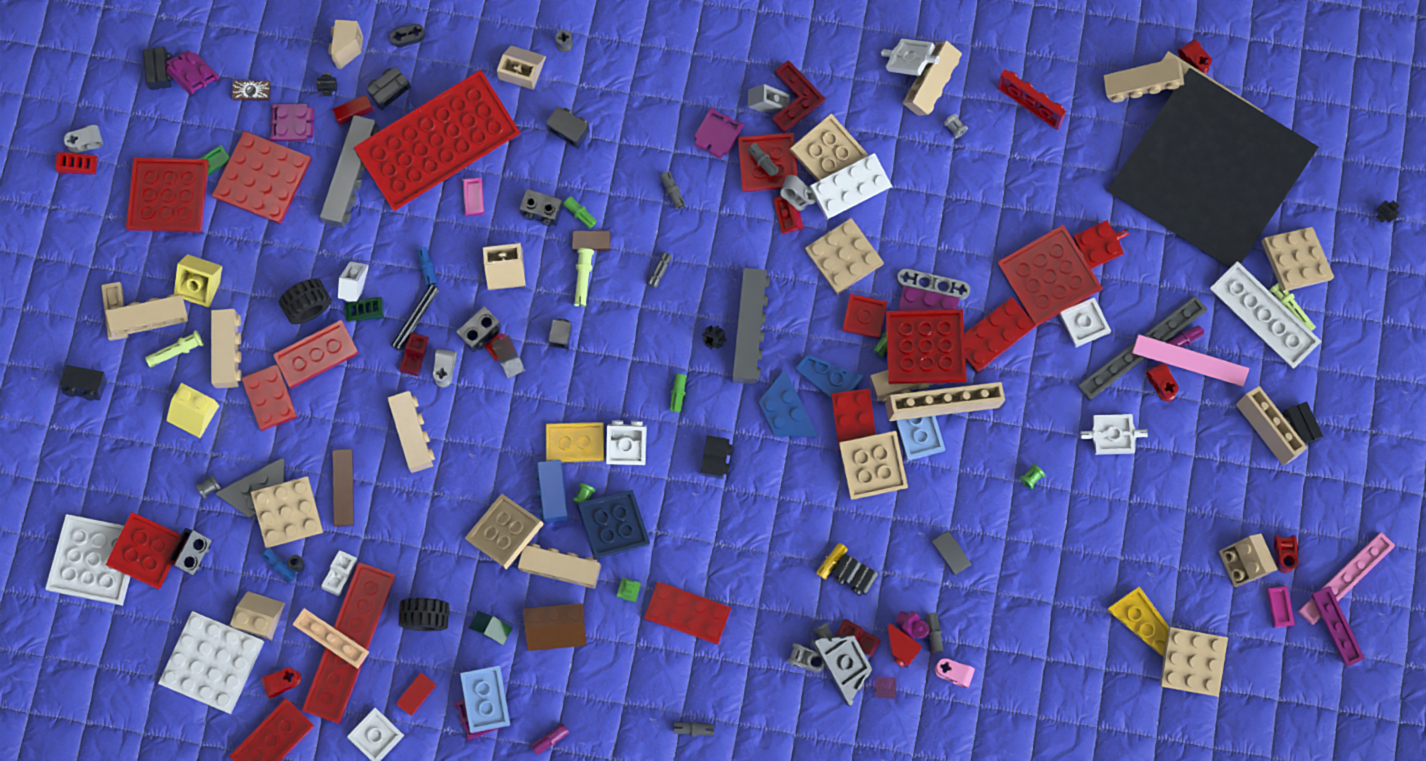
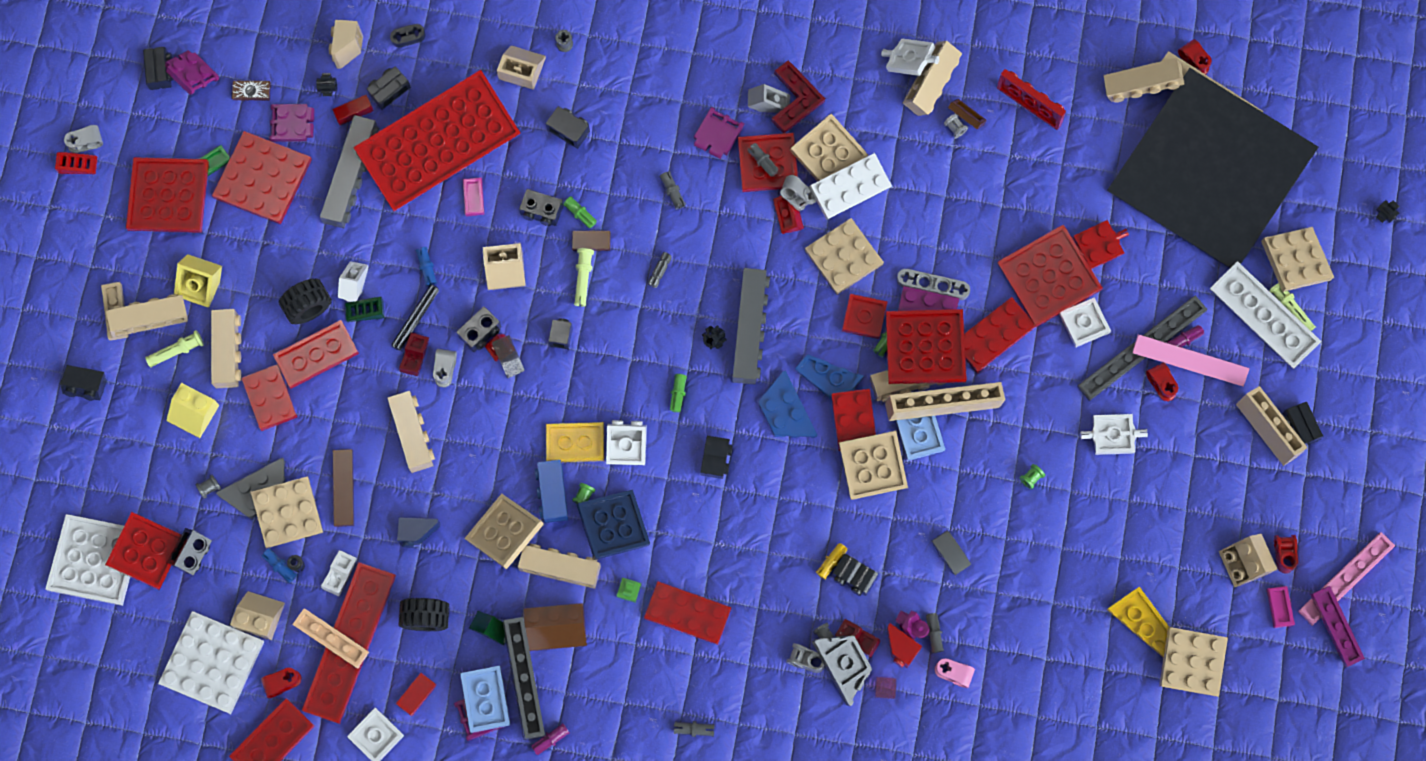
none -> dark blue slope [397,518,440,548]
none -> dark grey brick [502,617,545,740]
none -> reddish brown tile [948,99,987,129]

